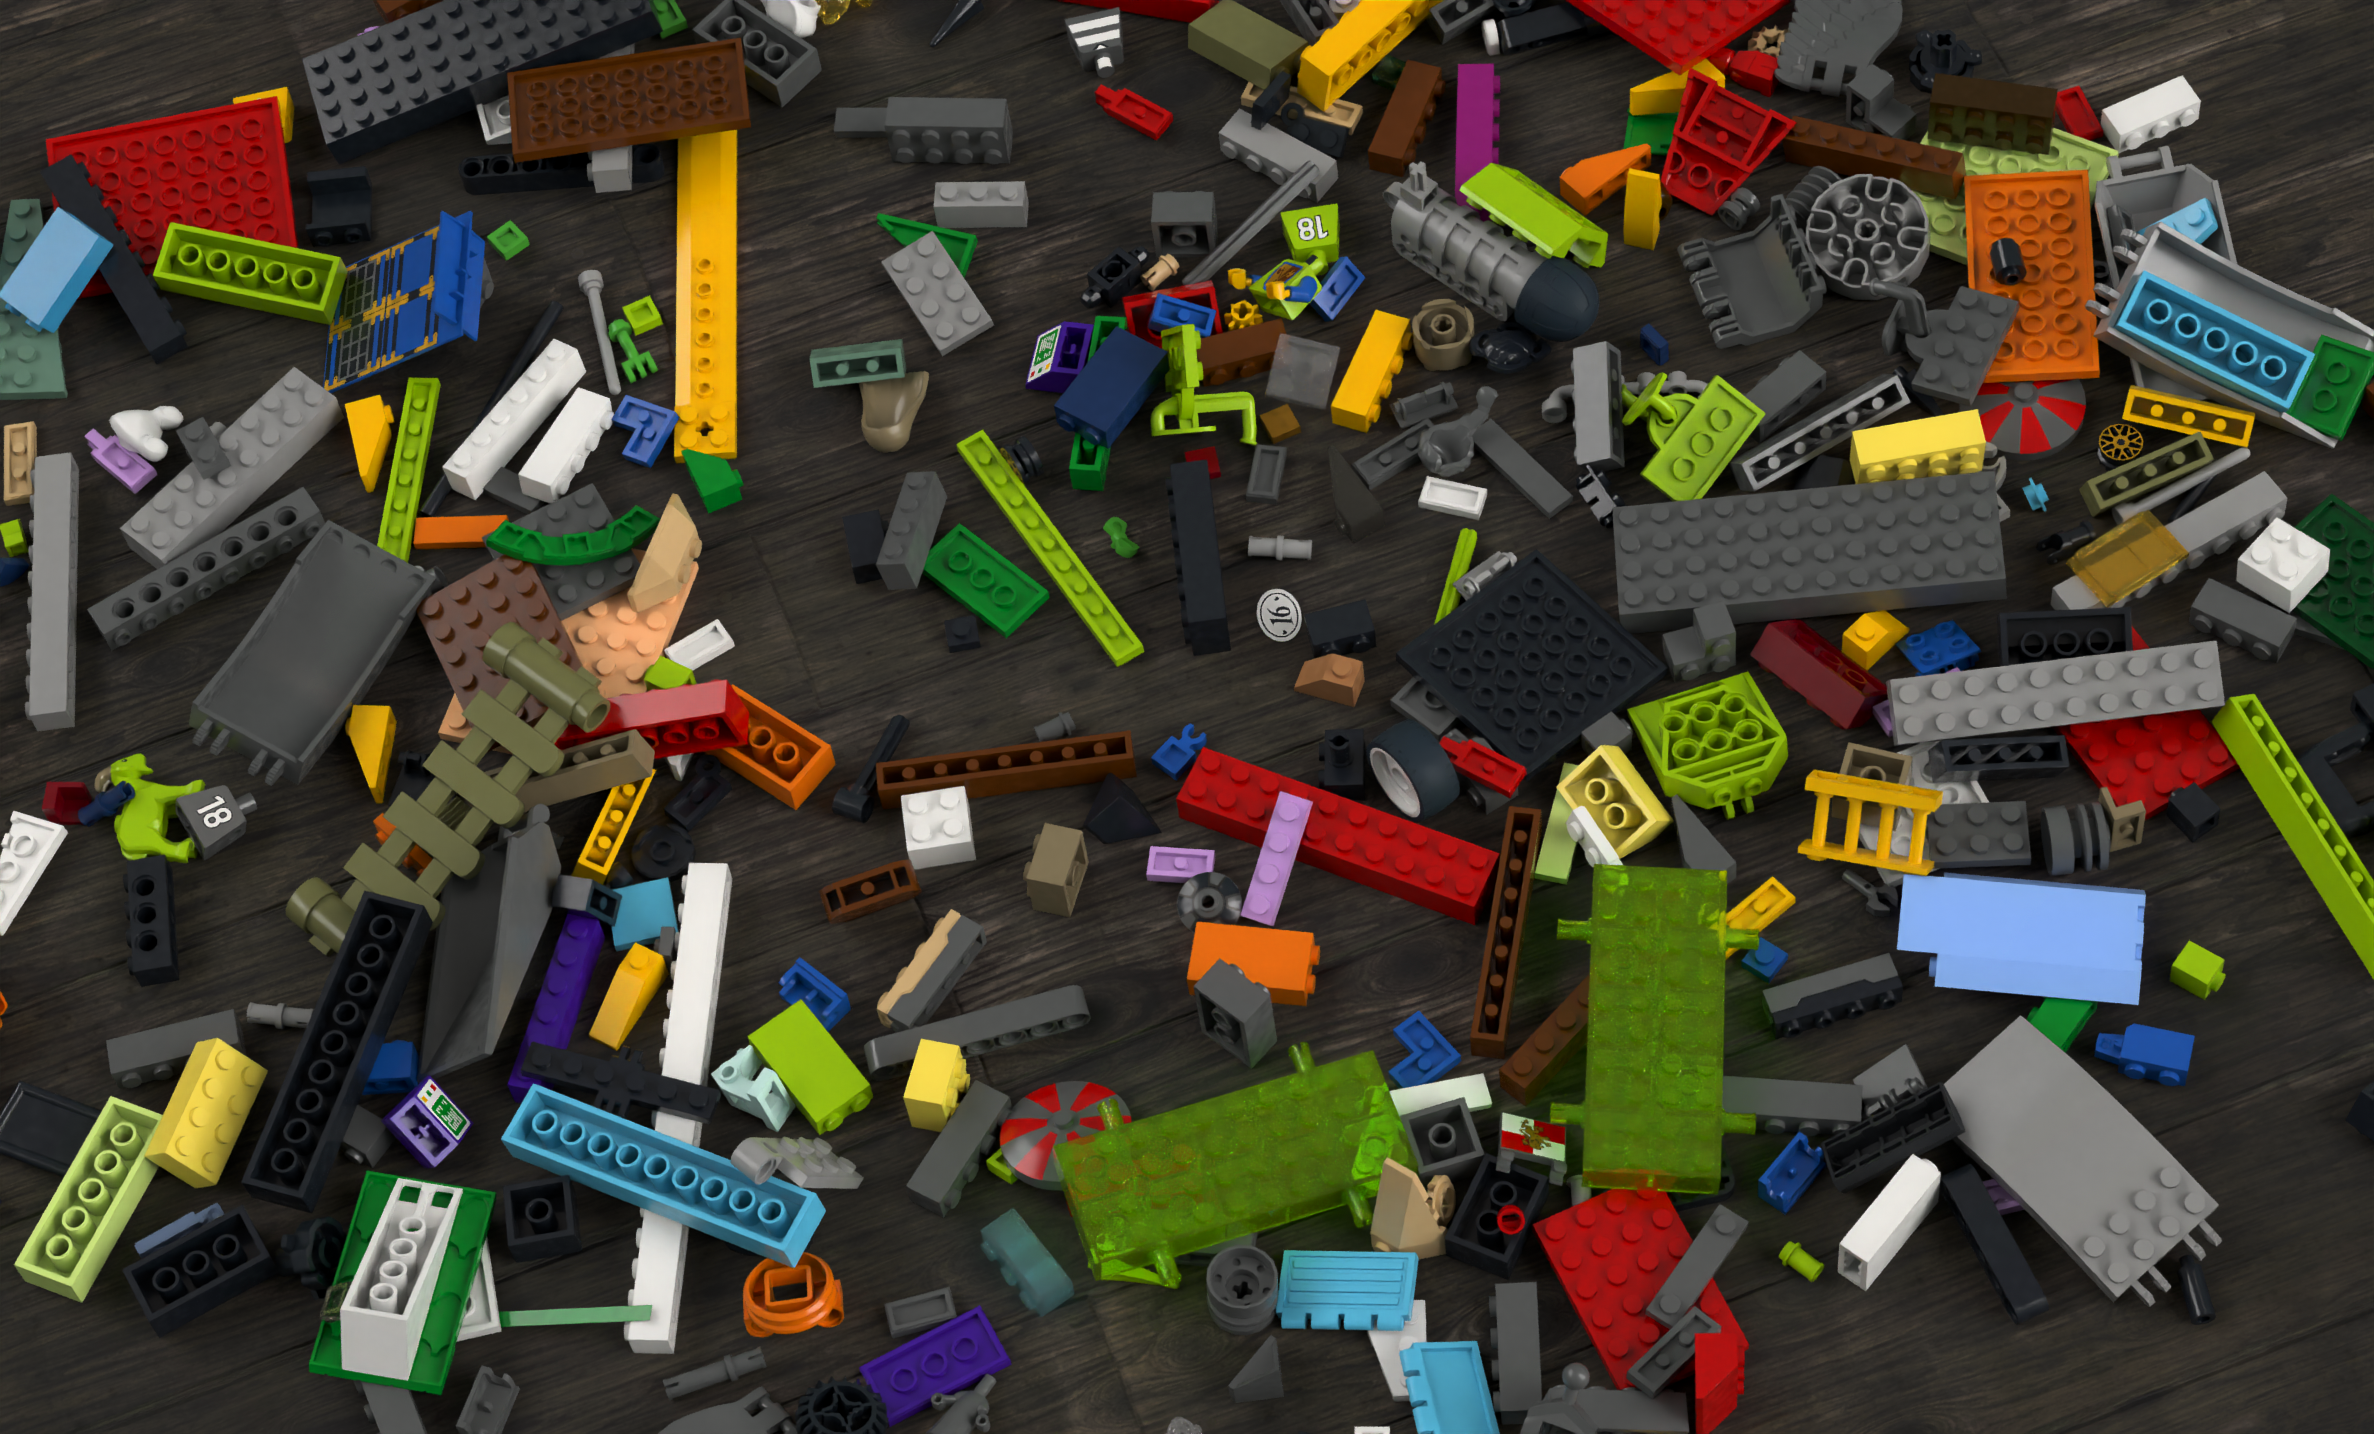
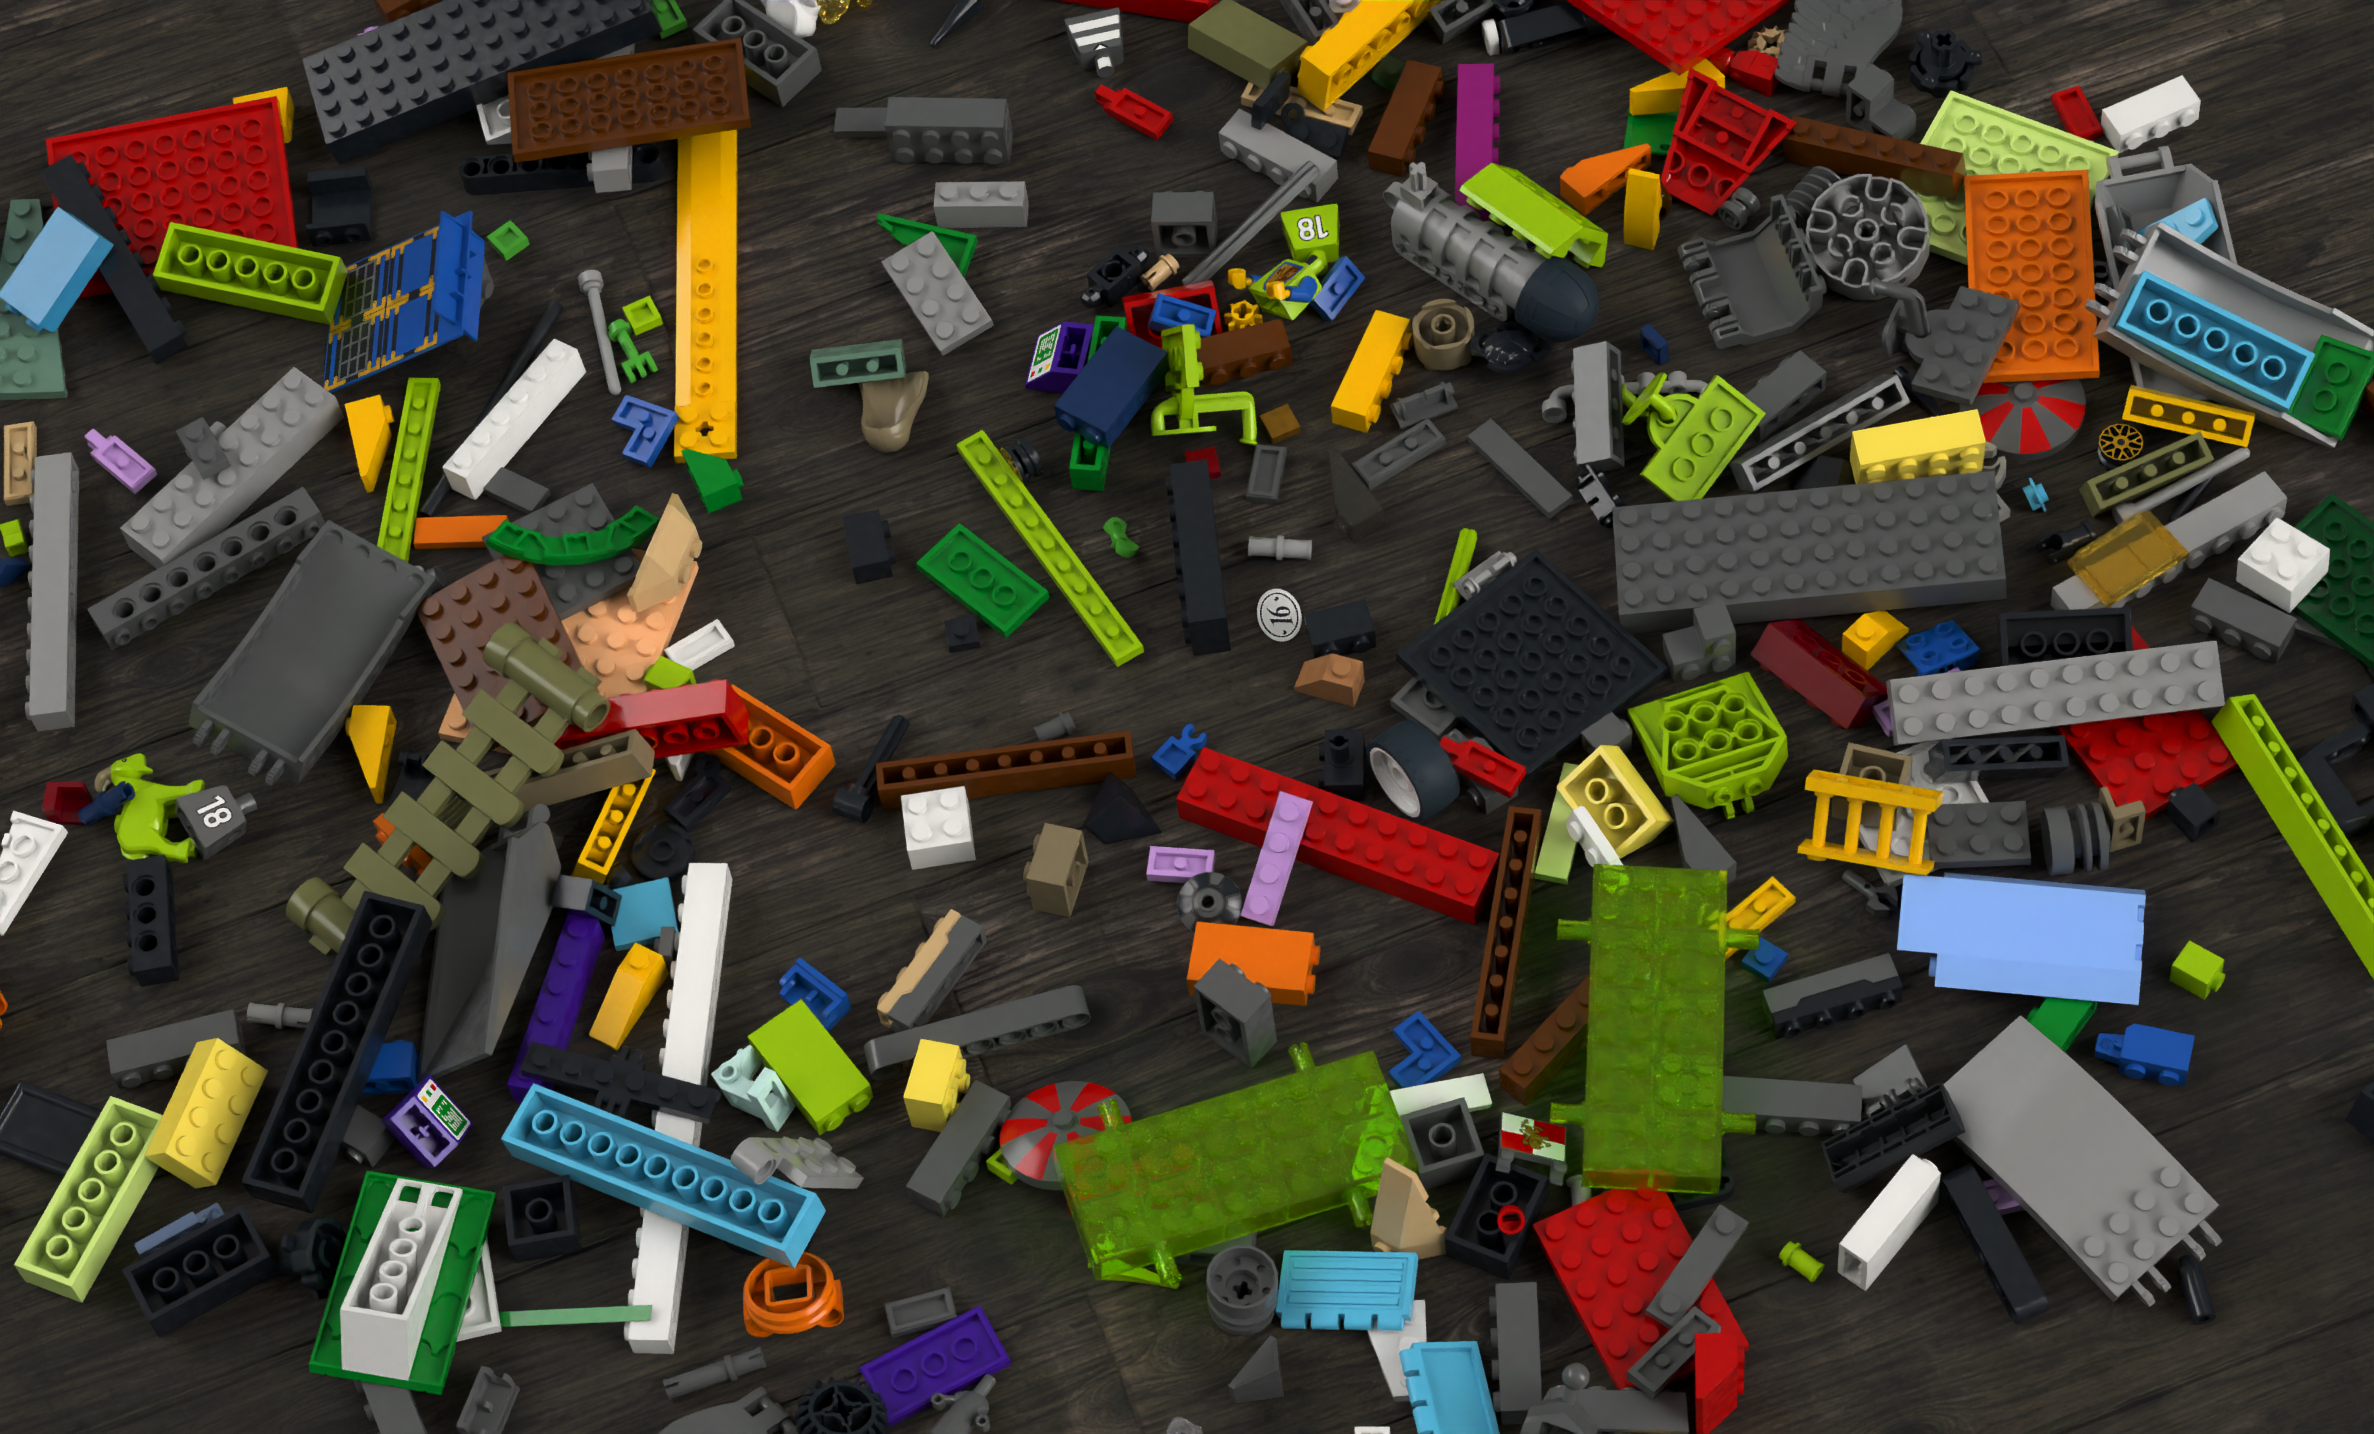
white head [109,406,184,462] -> none
clear smoke tile [319,1281,352,1323] -> none
white brick [518,387,614,504] -> none
reddish brown brick [819,860,922,924] -> none
dark grey brick [876,471,947,590] -> none
clear light blue brick [980,1208,1075,1317] -> none
clear brick [1265,333,1340,411] -> none
dark grey hair [1418,386,1499,477] -> none
white tile [1418,476,1487,520] -> none
tan gear [1426,1175,1456,1227] -> none
blue hinge [1758,1131,1826,1215] -> none
dark brown brick [1927,73,2058,155] -> none
black brick [1990,238,2027,286] -> none

